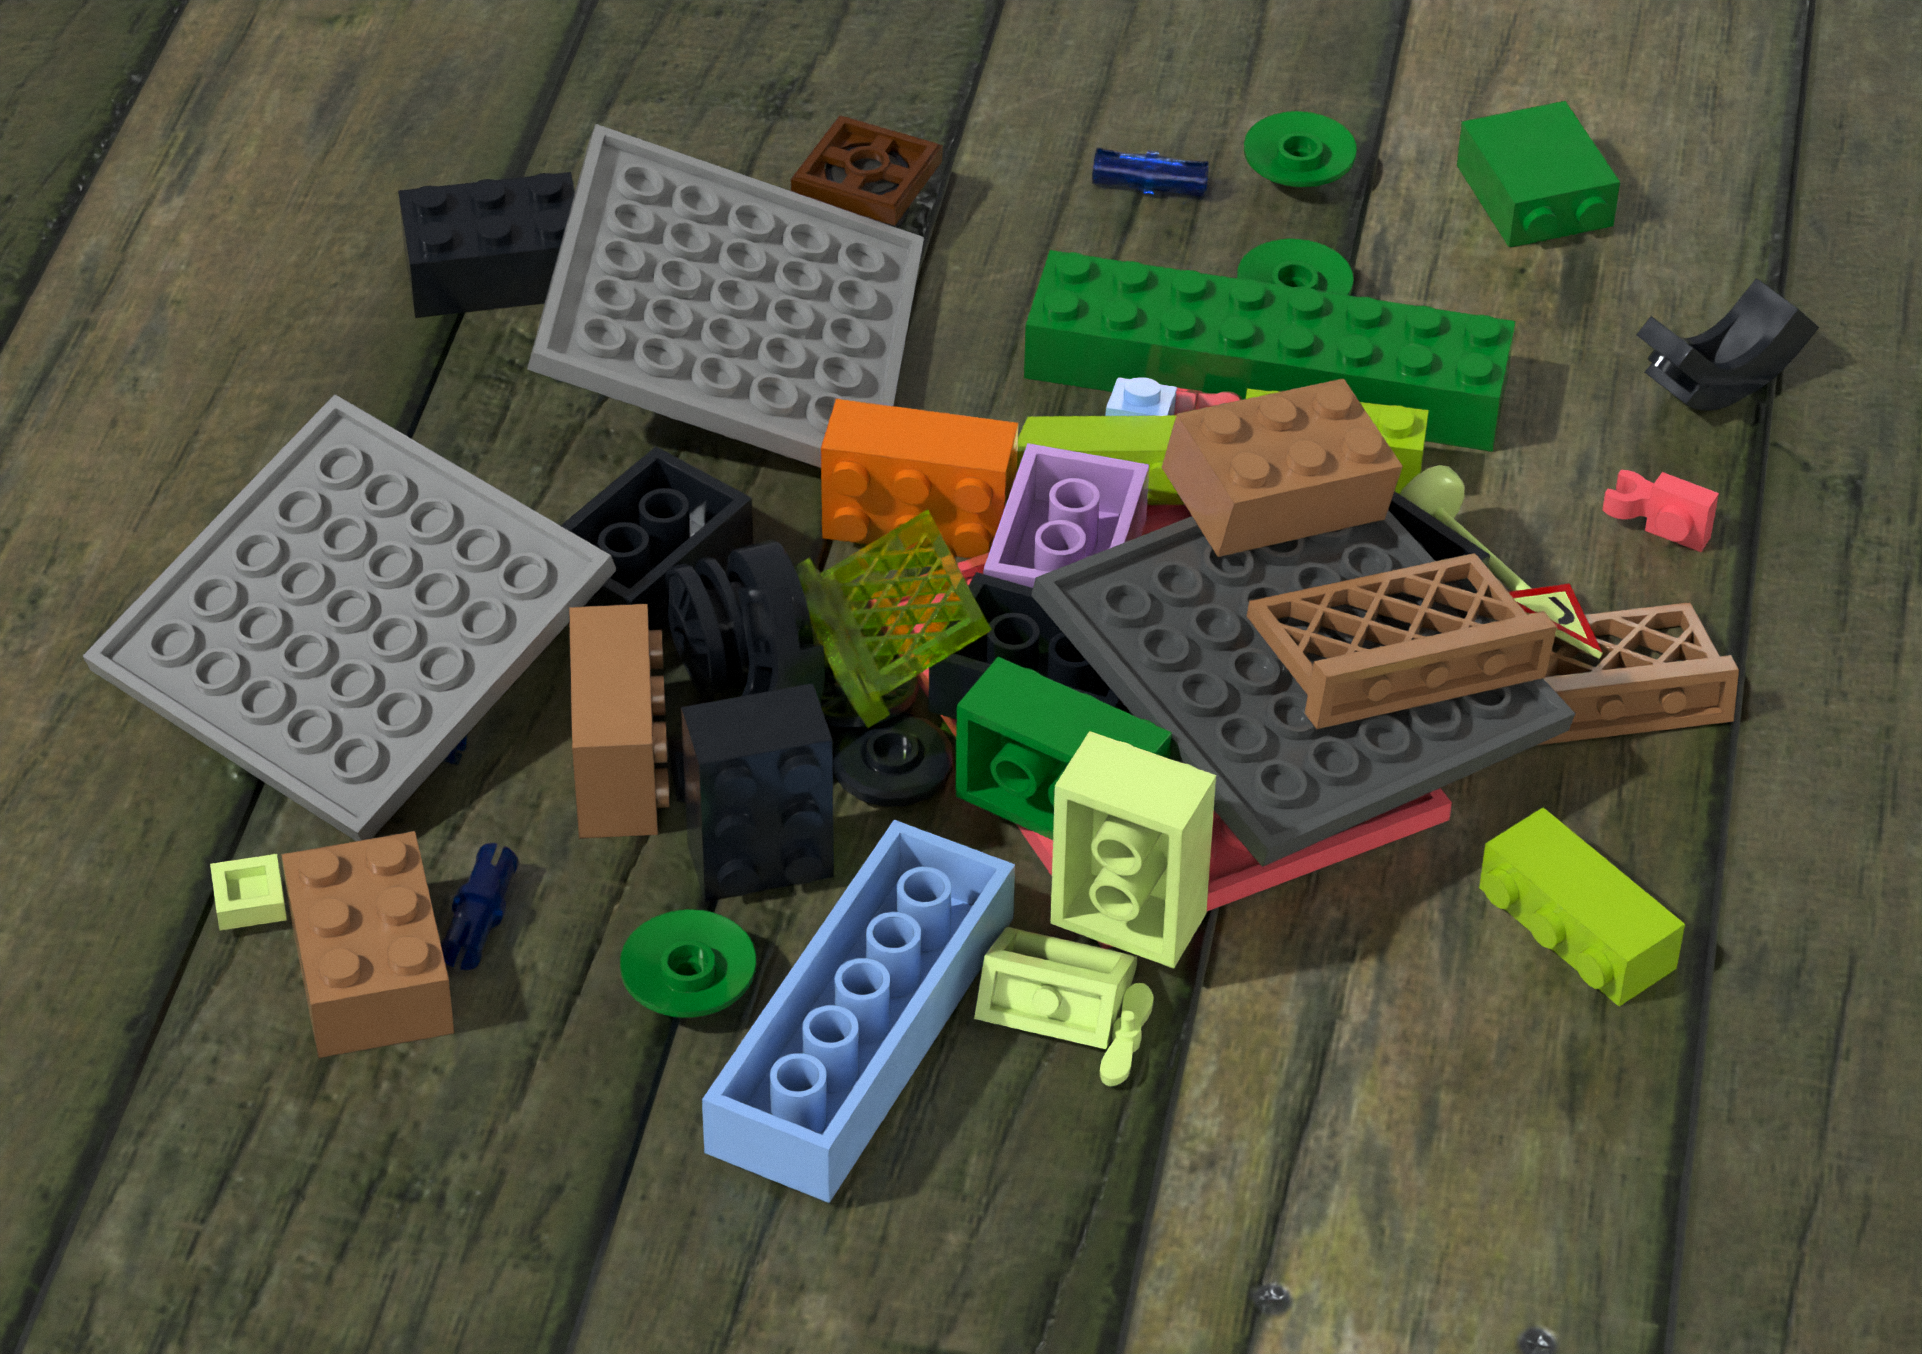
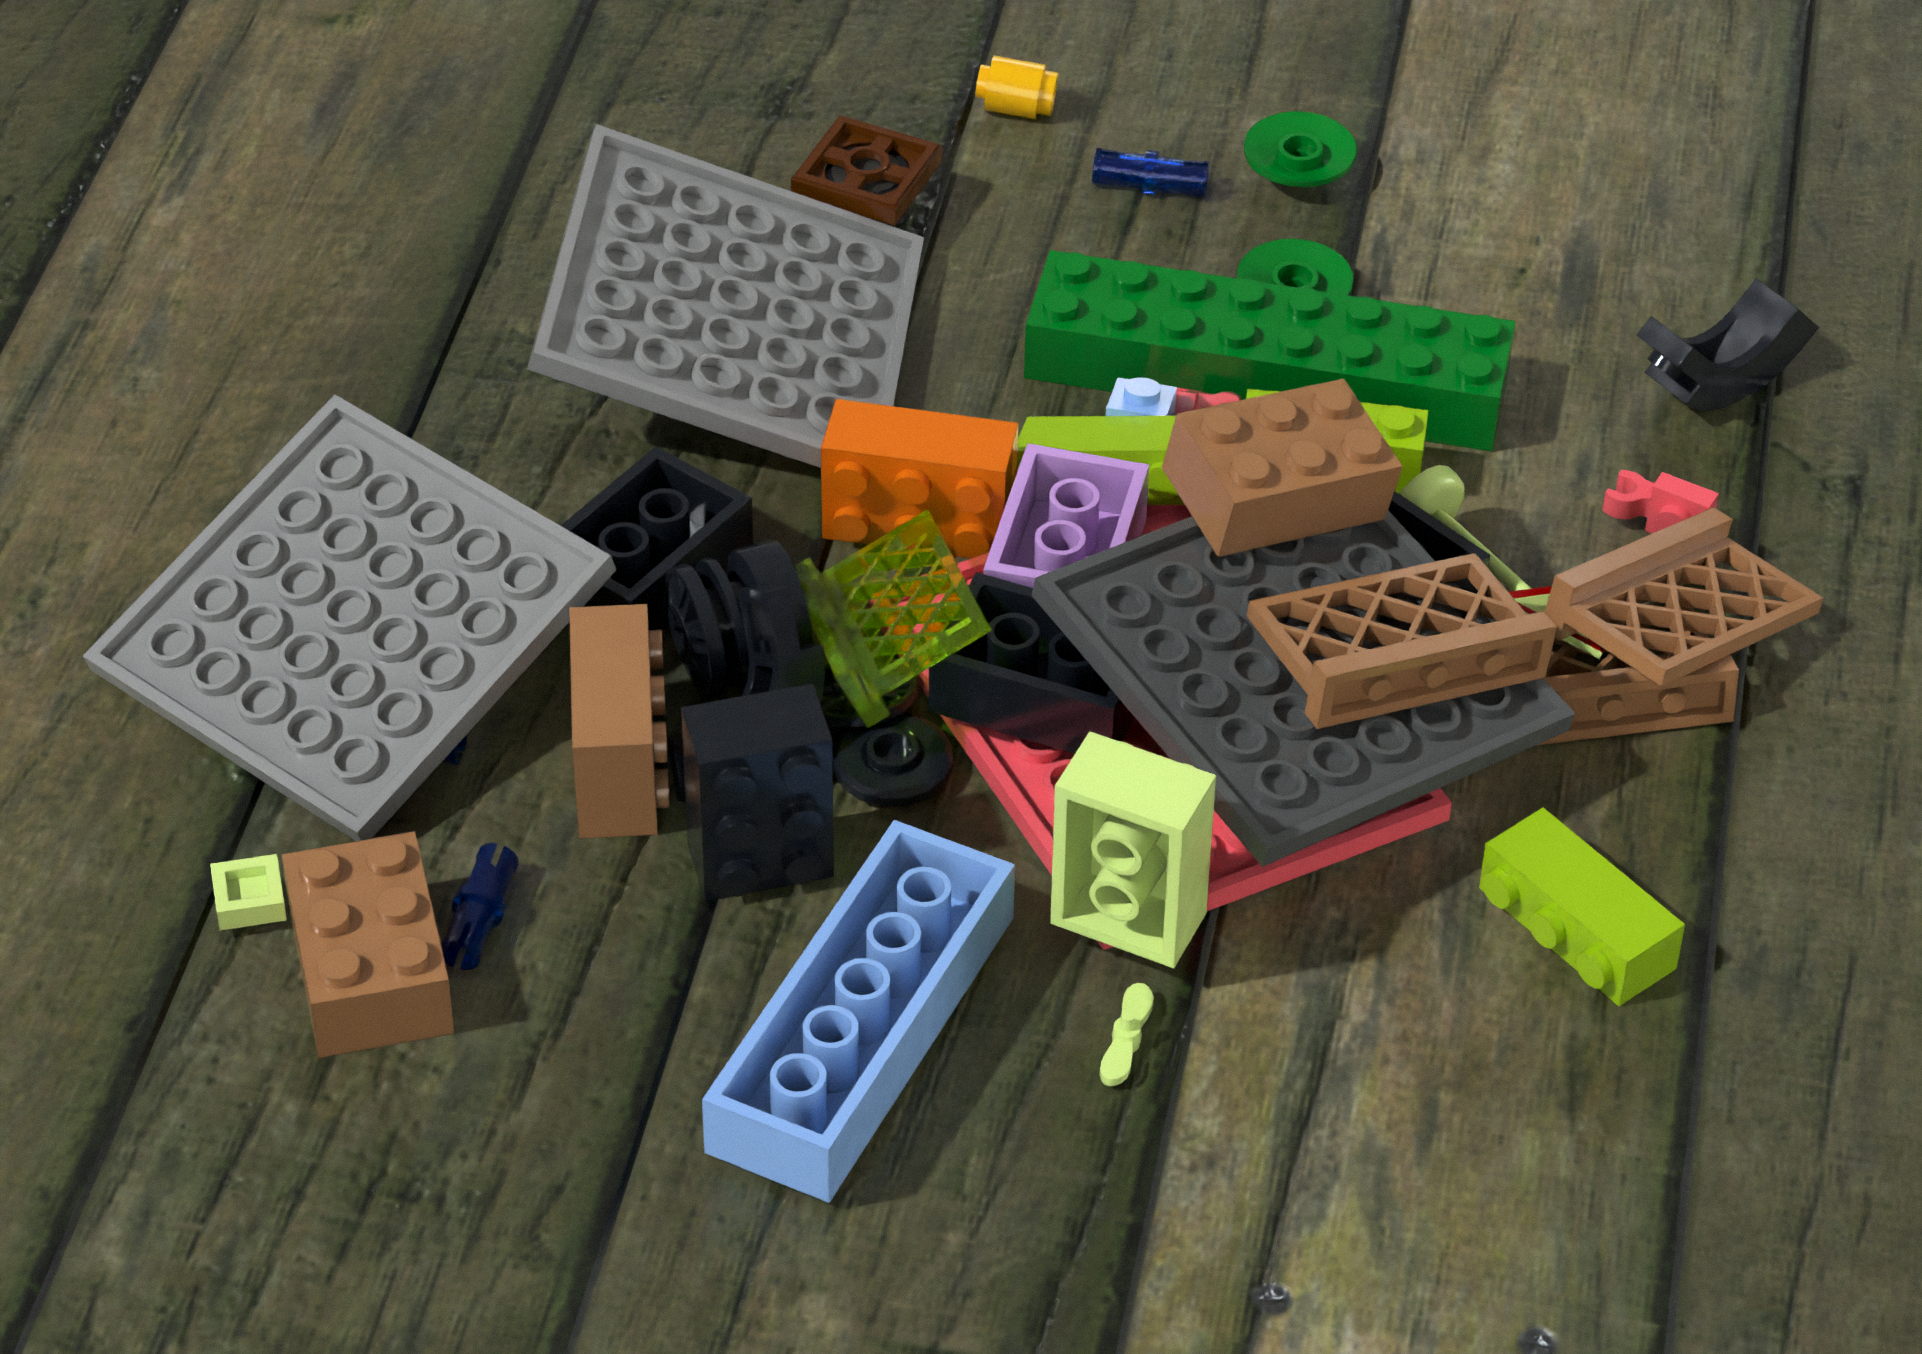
black brick [398,172,575,318] -> none
green dish [620,909,756,1018] -> none
green brick [956,657,1172,840] -> none
yellowish green tile [974,927,1137,1049] -> none
green brick [1456,101,1620,248] -> none
none -> yellow brick [975,55,1059,120]
none -> medium nougat fence [1545,507,1823,686]

